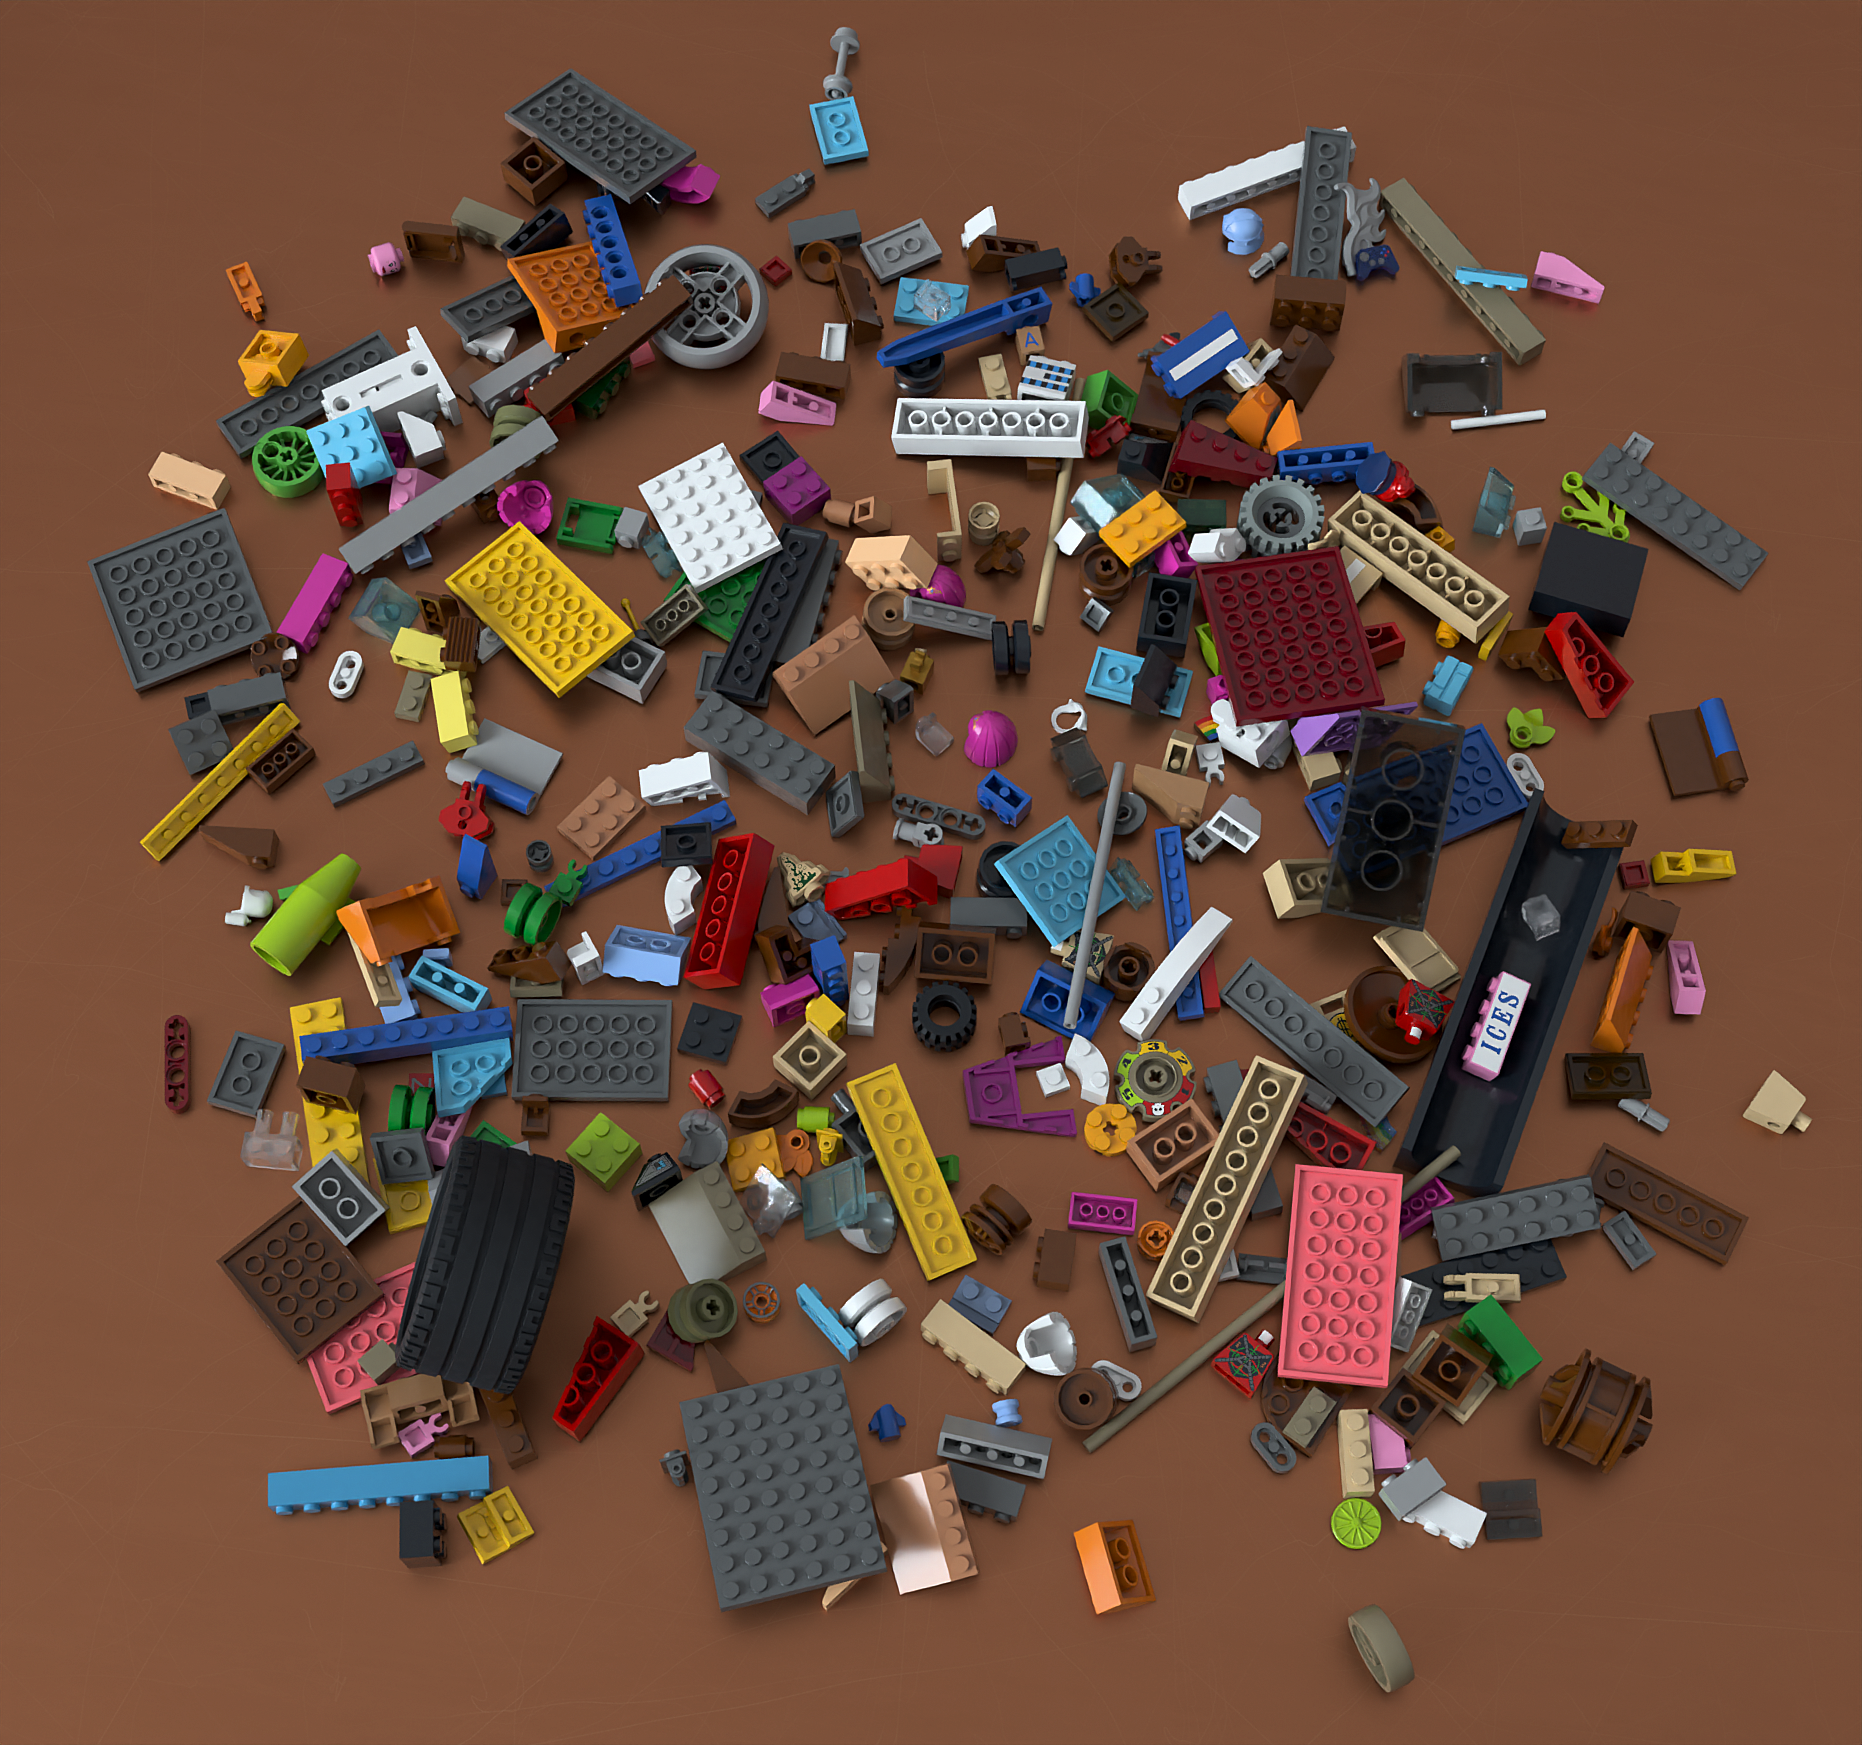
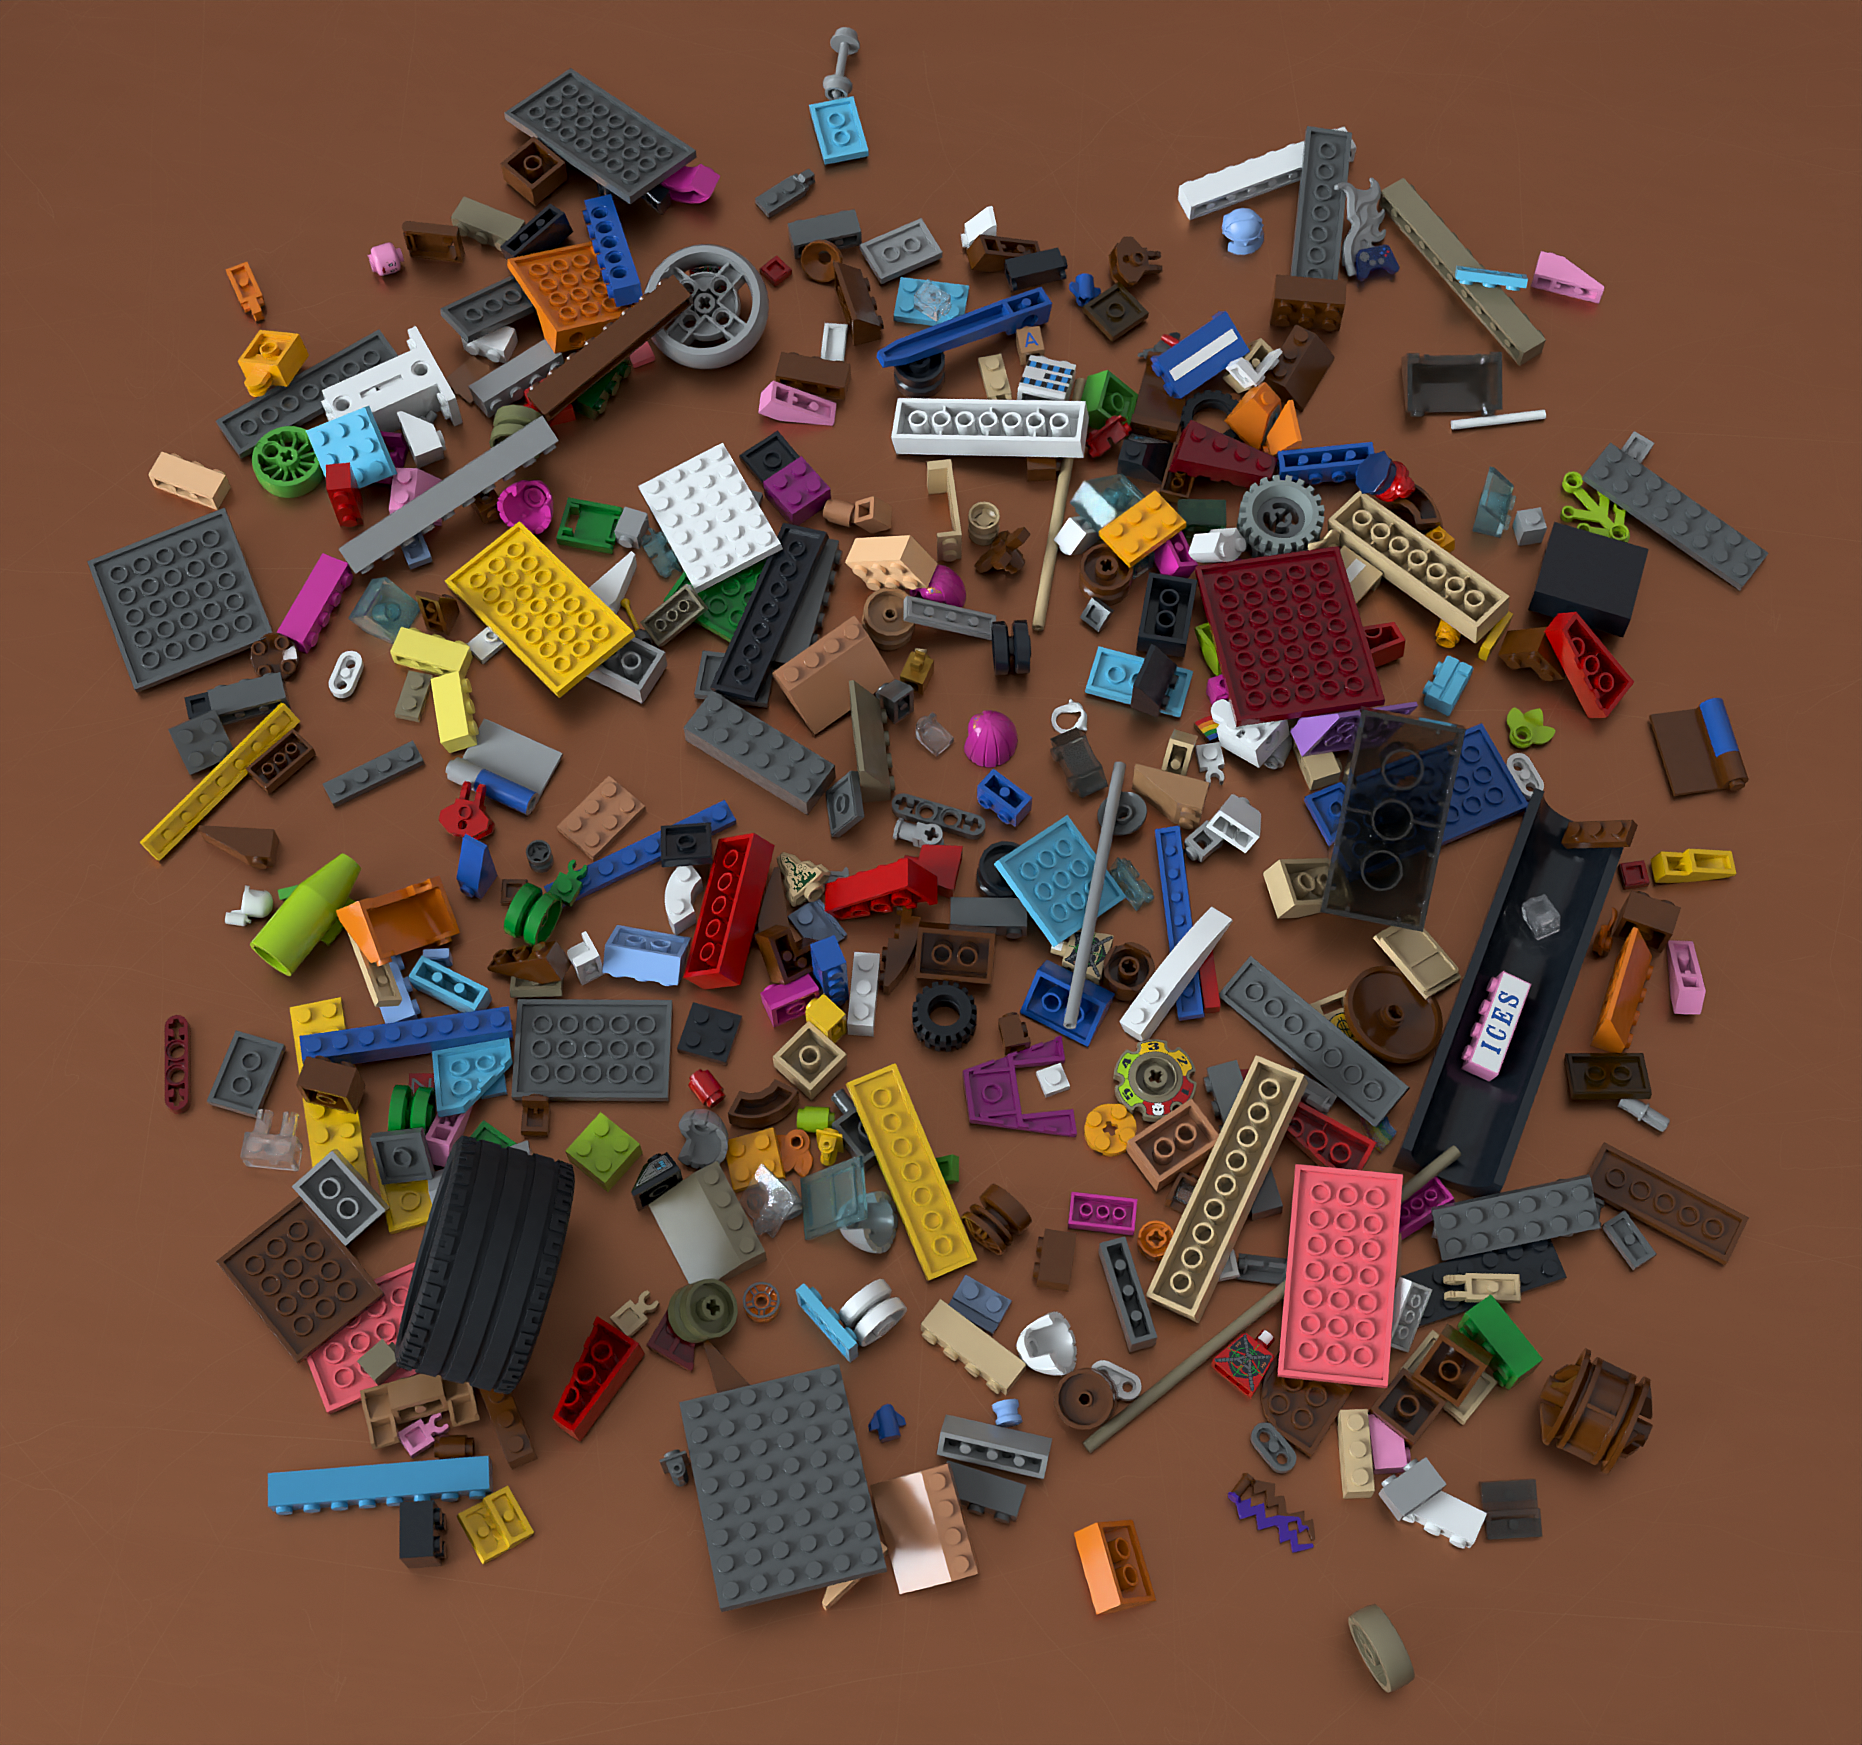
reddish brown brick [440,617,481,672] -> none
white wedge [639,752,730,806] -> none
white brick [1065,1034,1109,1105] -> none
light grey axle [1249,242,1289,279] -> none
dark tan plate [1283,1387,1336,1448] -> none
lime wheel [1331,1498,1382,1549] -> none
torso [1395,978,1455,1045] -> none
tan torso [1742,1070,1812,1134] -> none
none -> white slope [589,551,637,615]
none -> piece [1227,1473,1315,1553]

